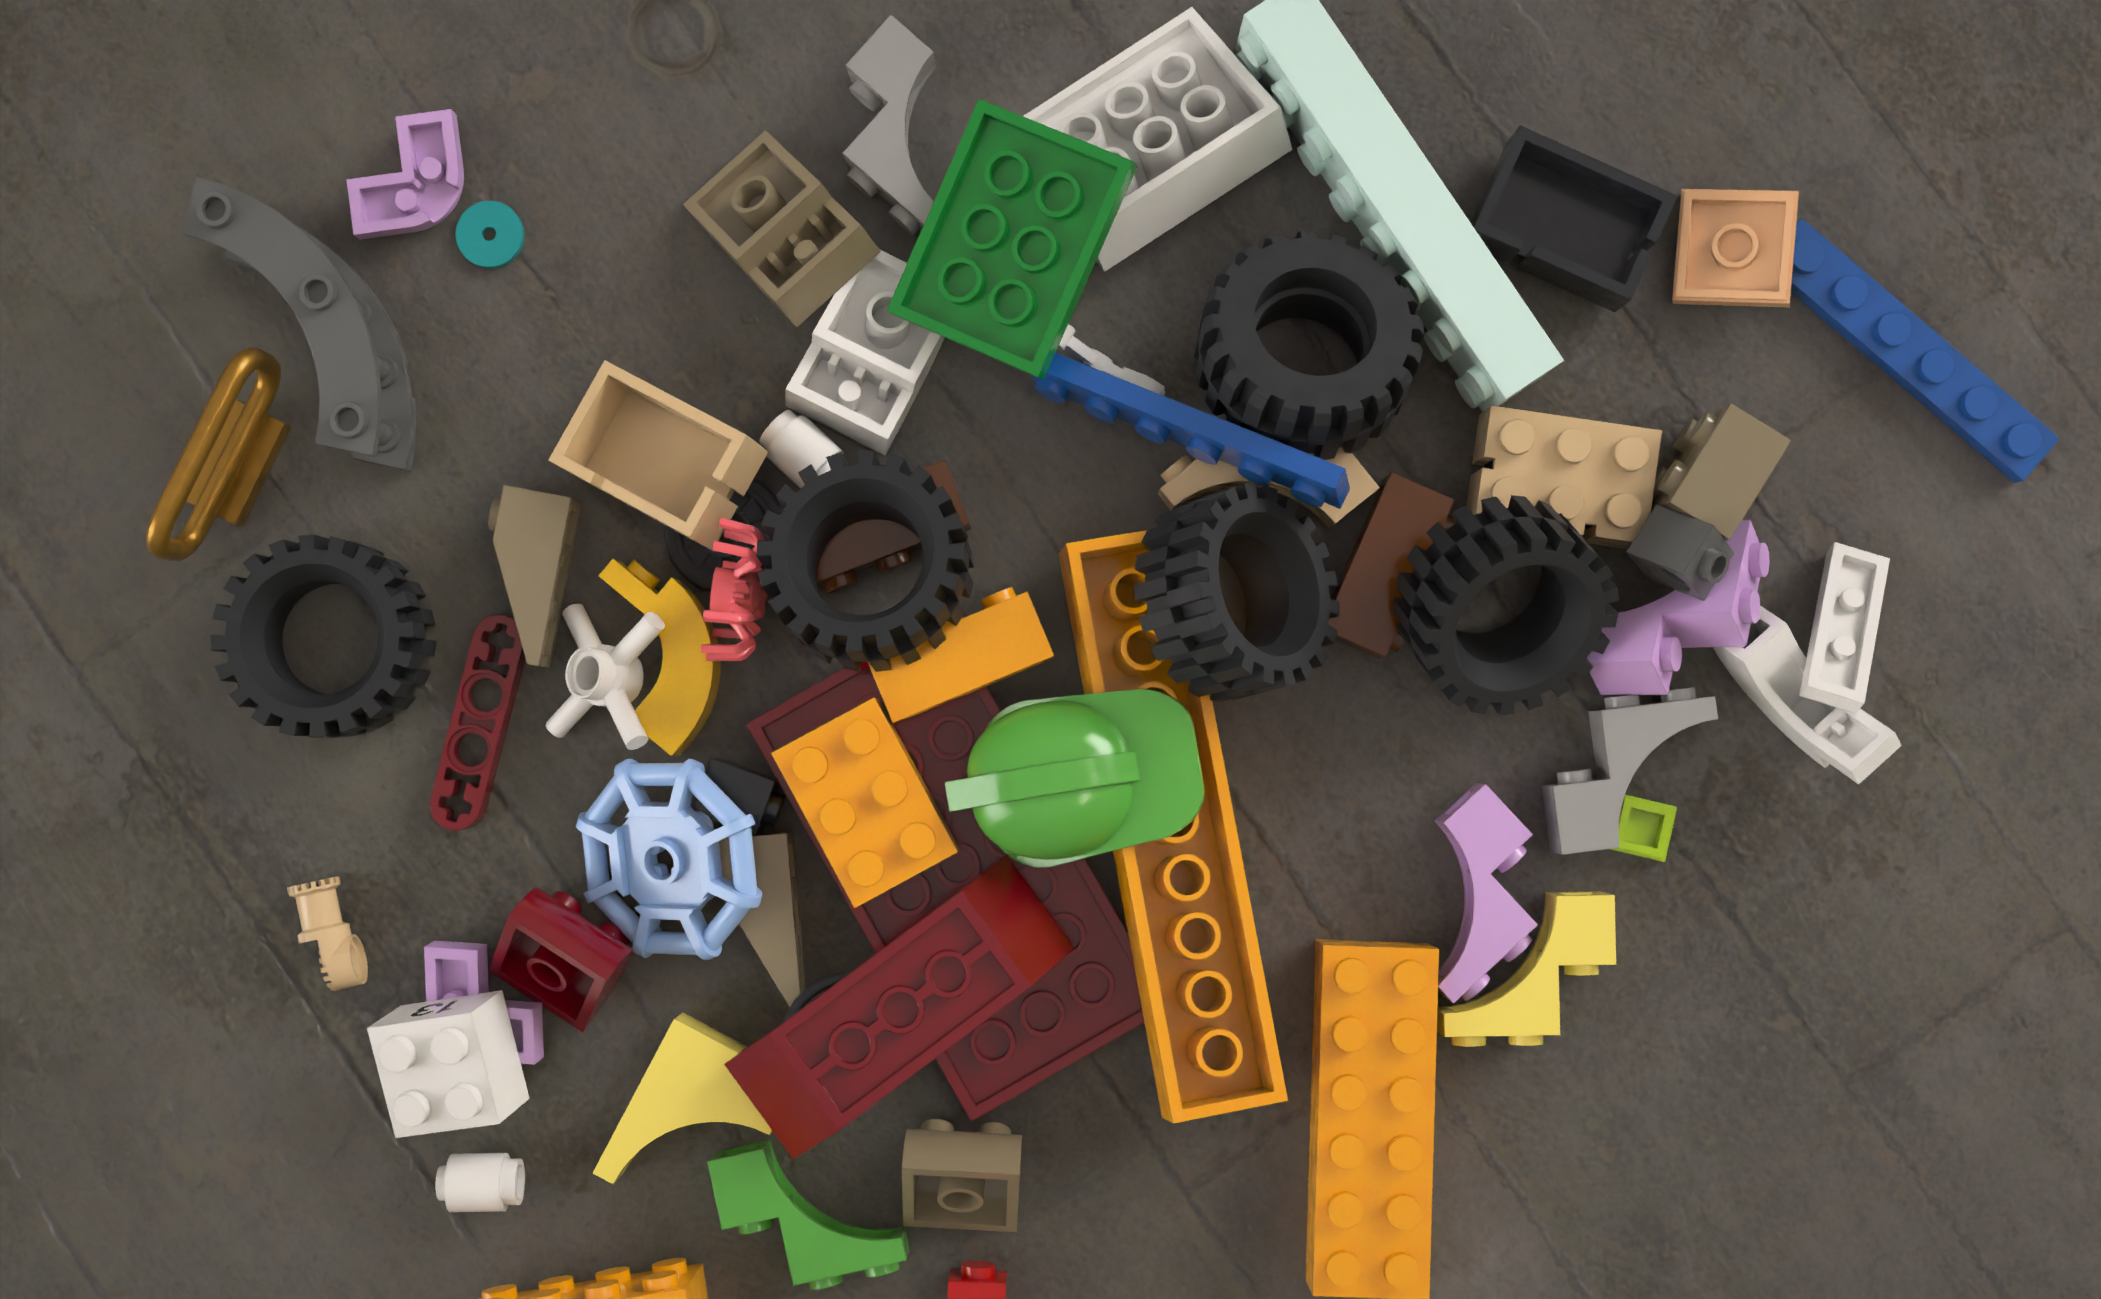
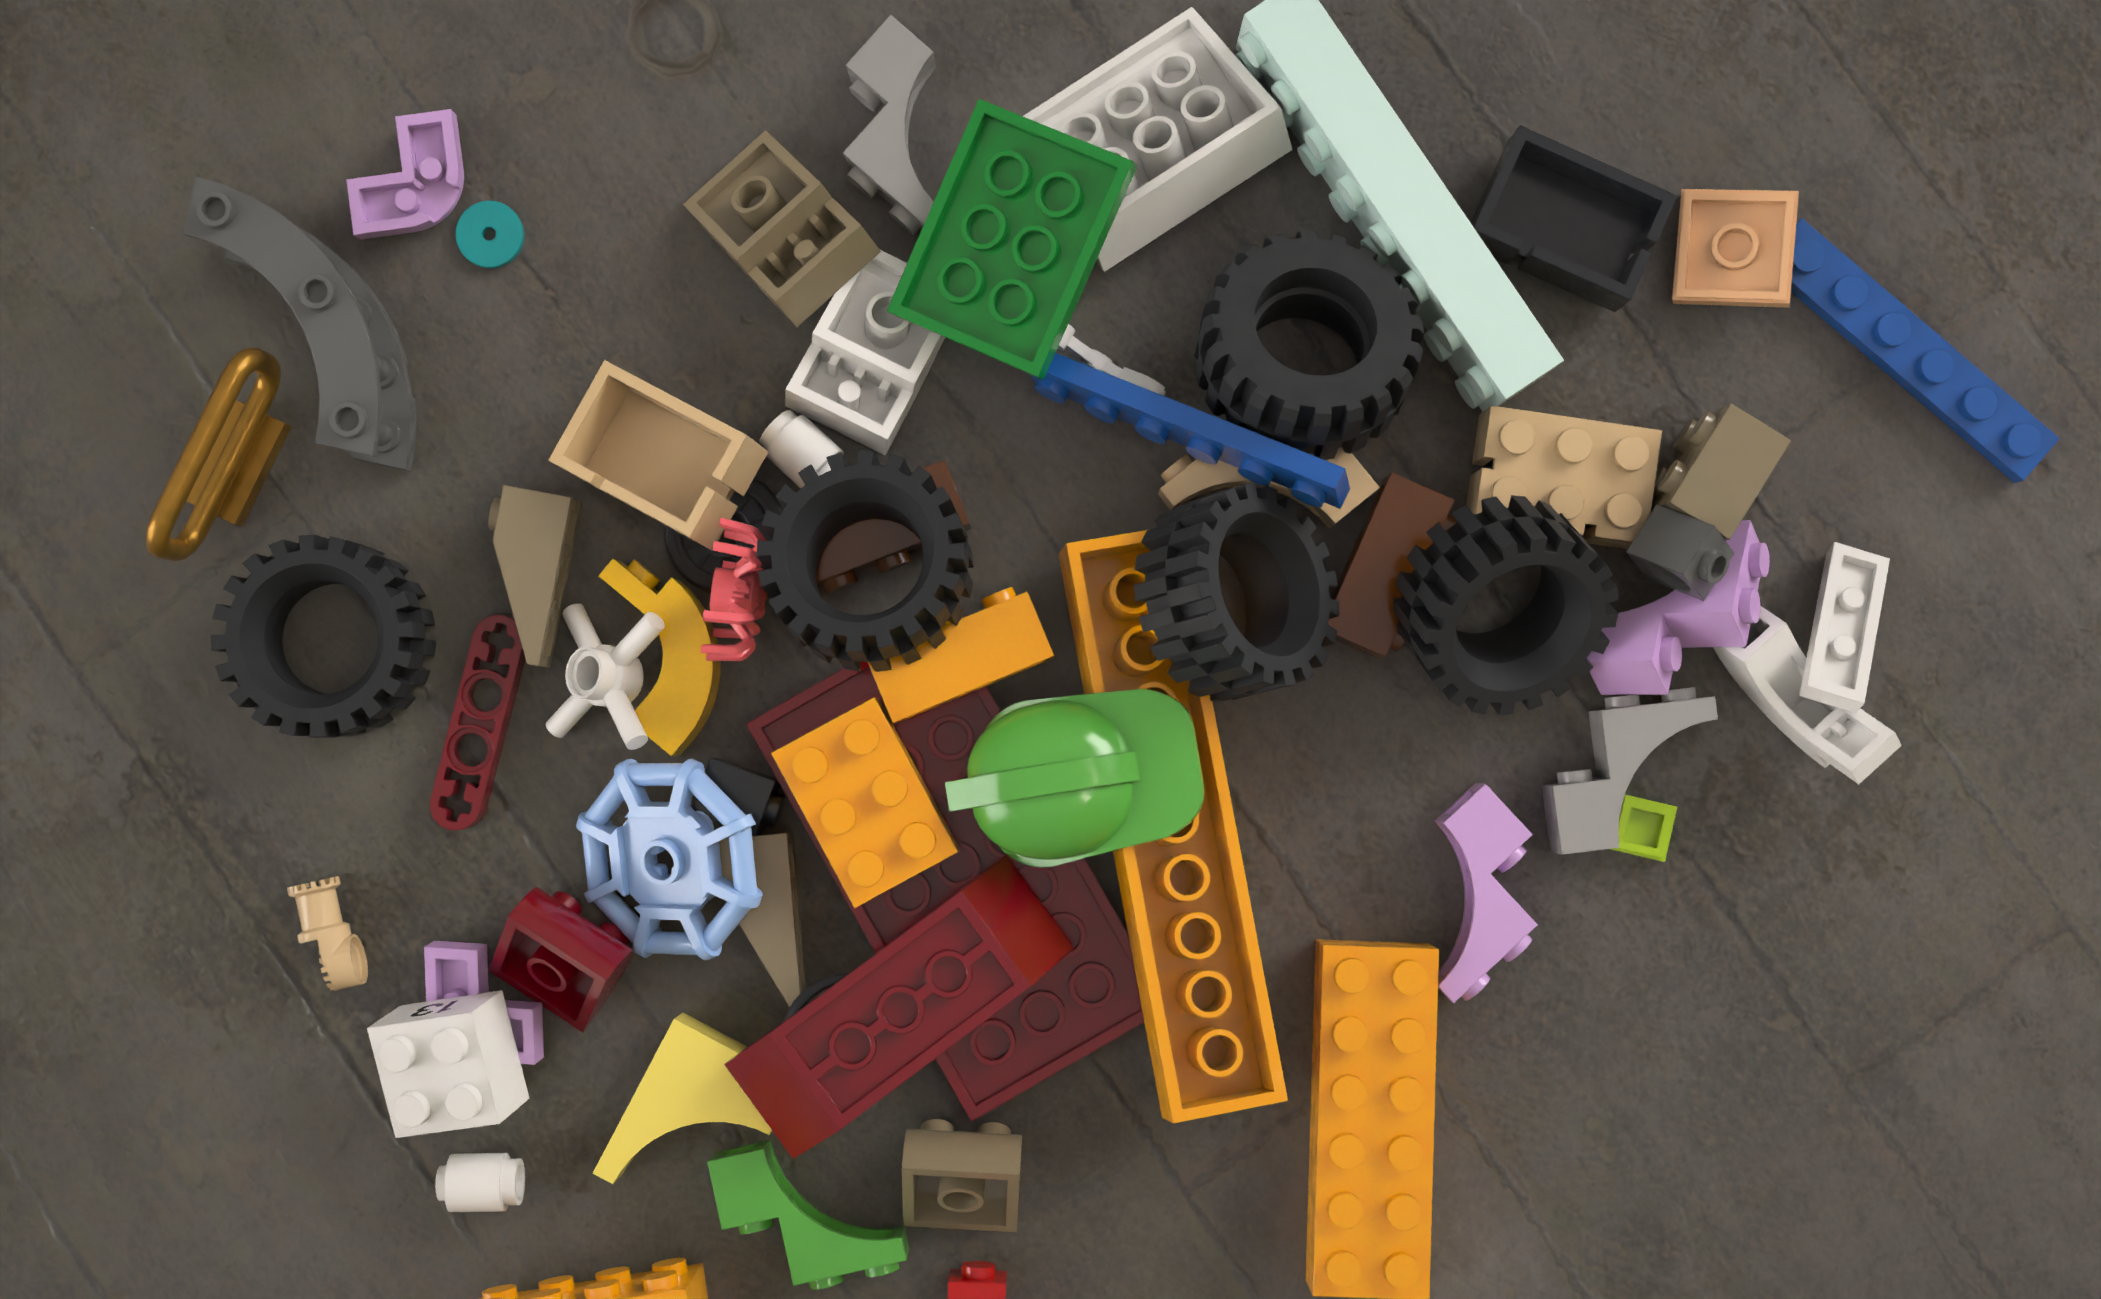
light yellow arch [1437,891,1616,1047] -> none

